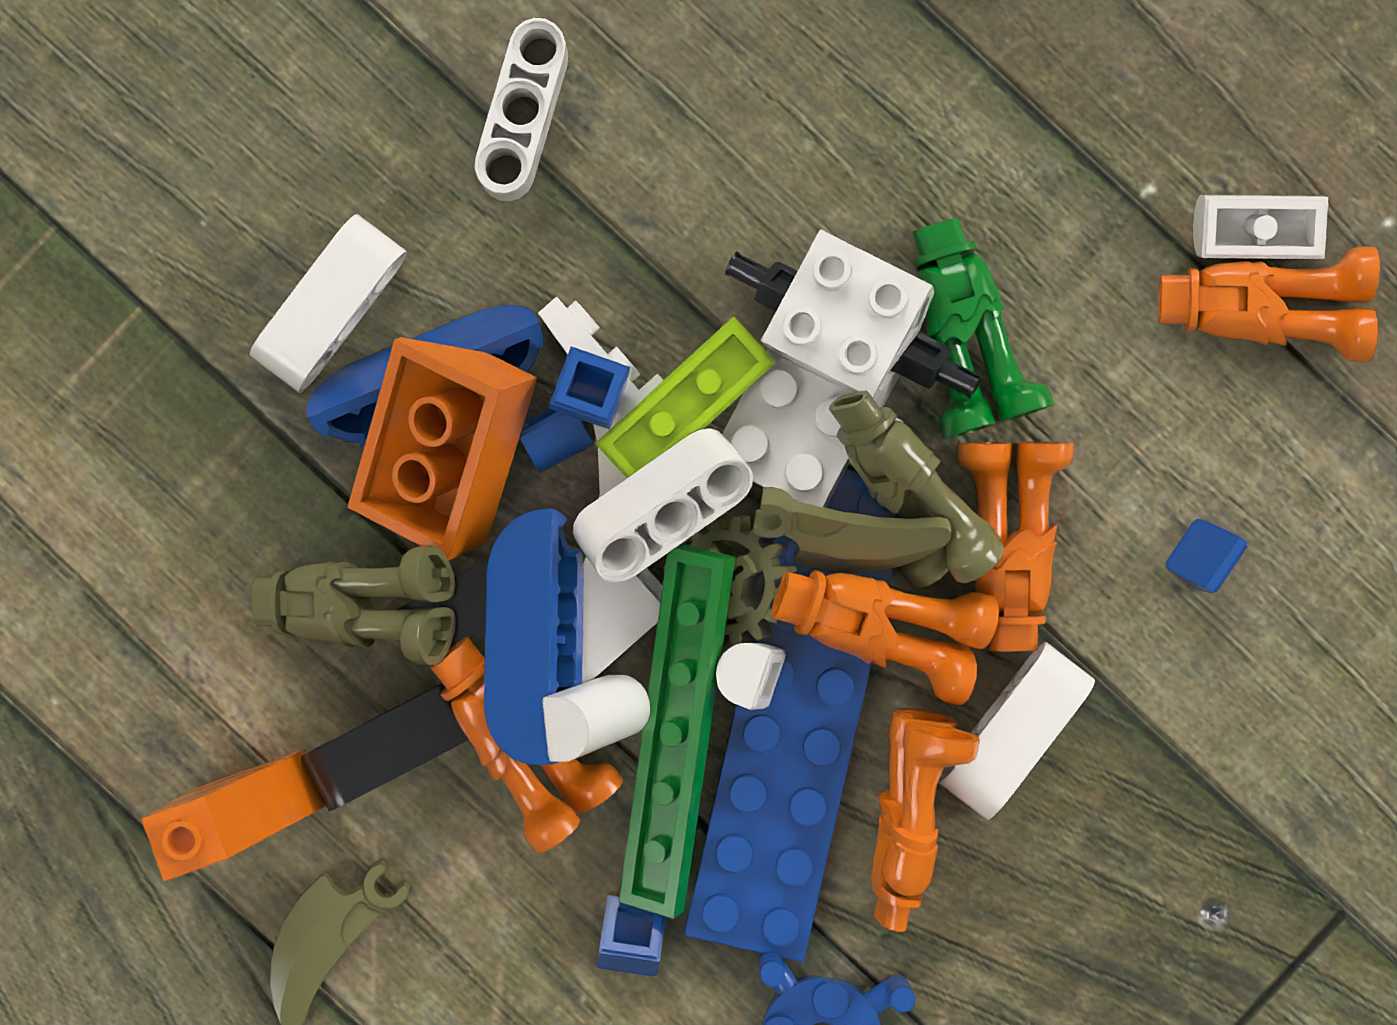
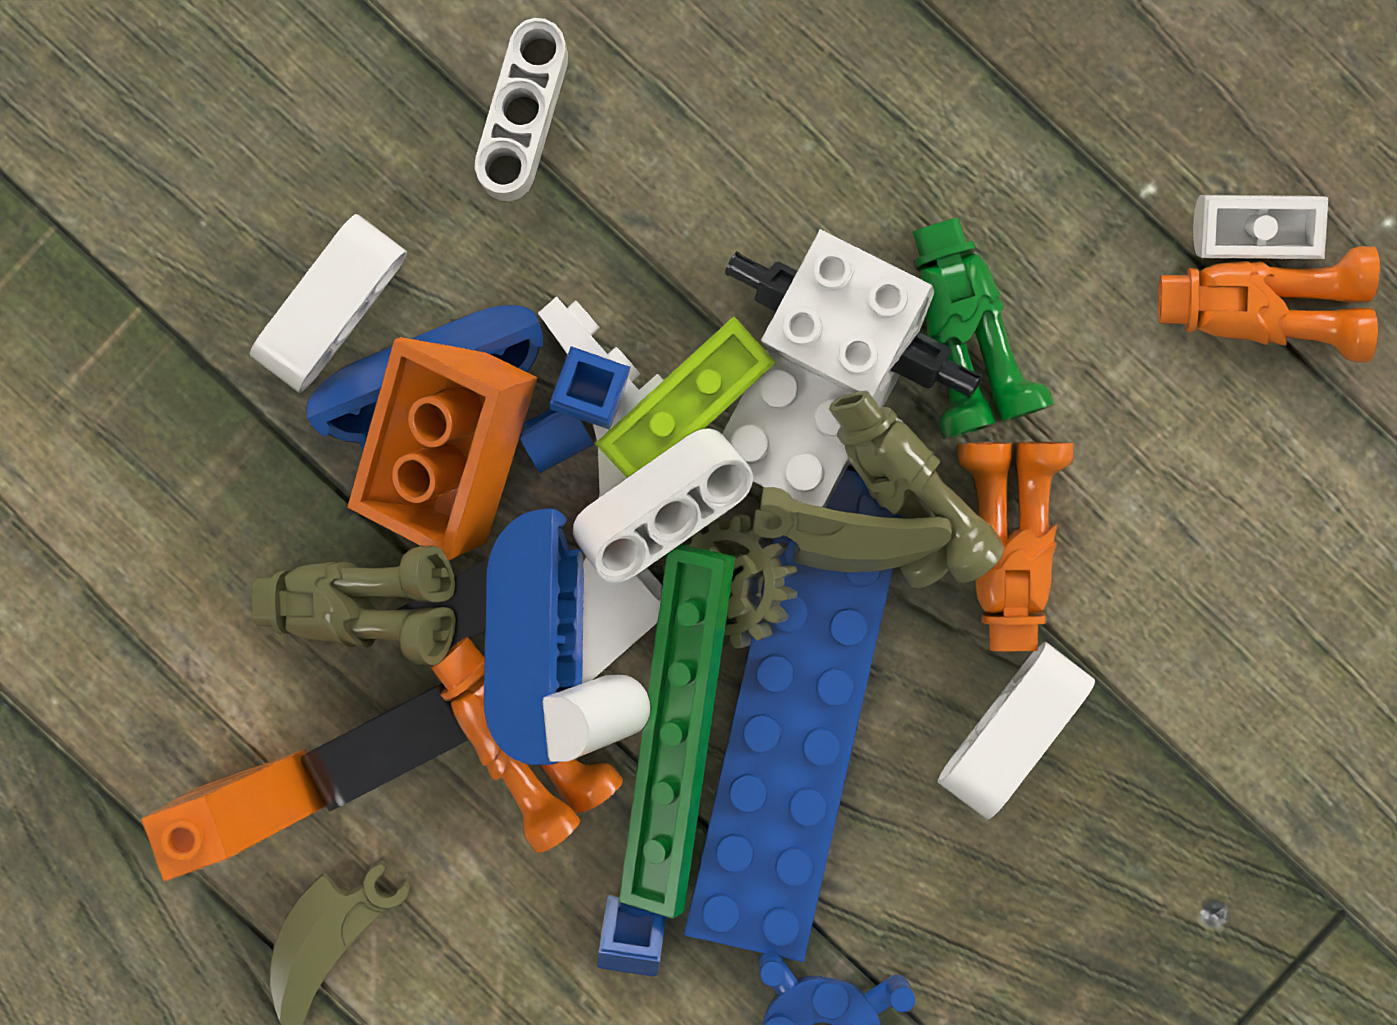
white brick [716,643,786,710] -> none
orange piece [771,570,999,706] -> none
orange piece [871,708,980,932] -> none
blue slope [1165,519,1248,593] -> none

